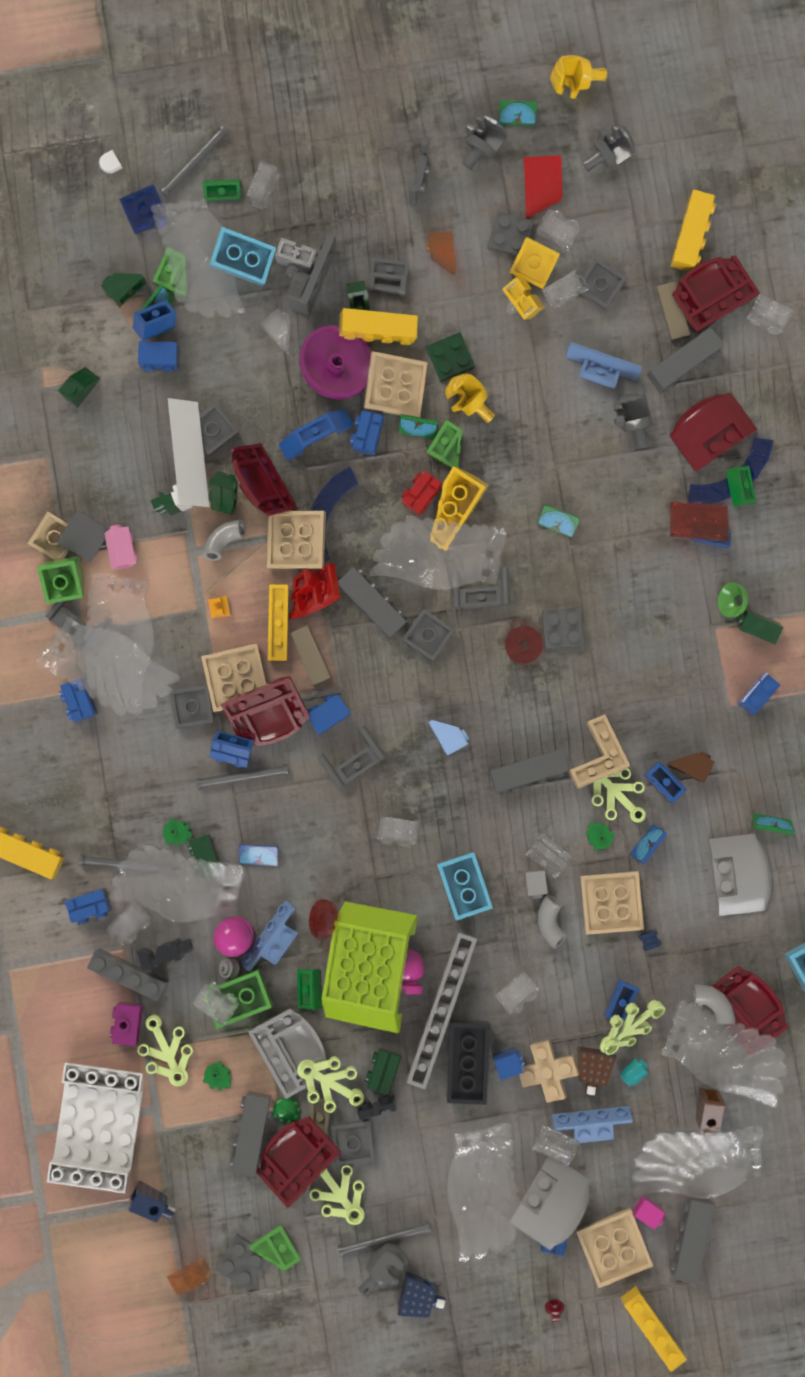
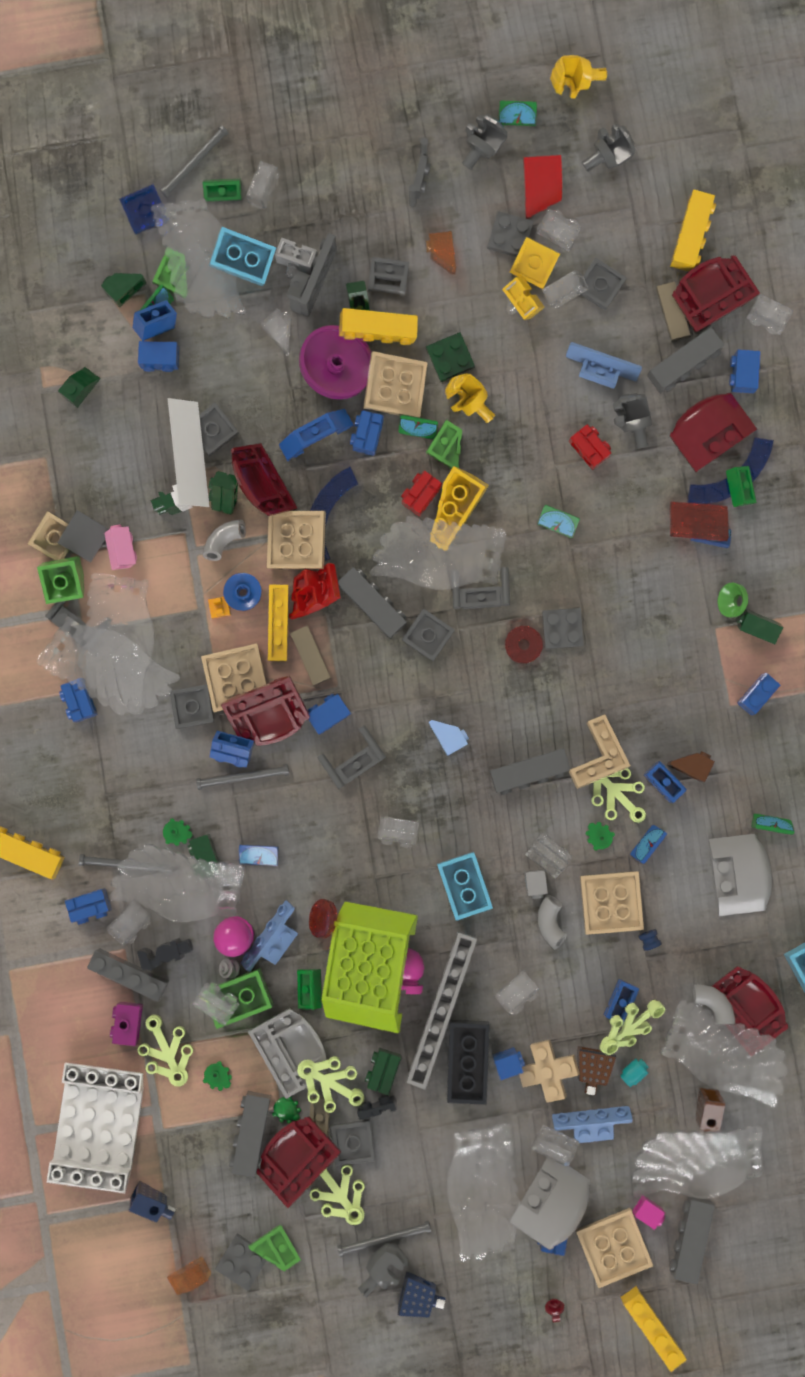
white tile [99,150,122,174] -> none
none -> blue dish [223,573,262,611]
none -> red brick [568,424,612,470]
none -> blue brick [729,350,761,393]

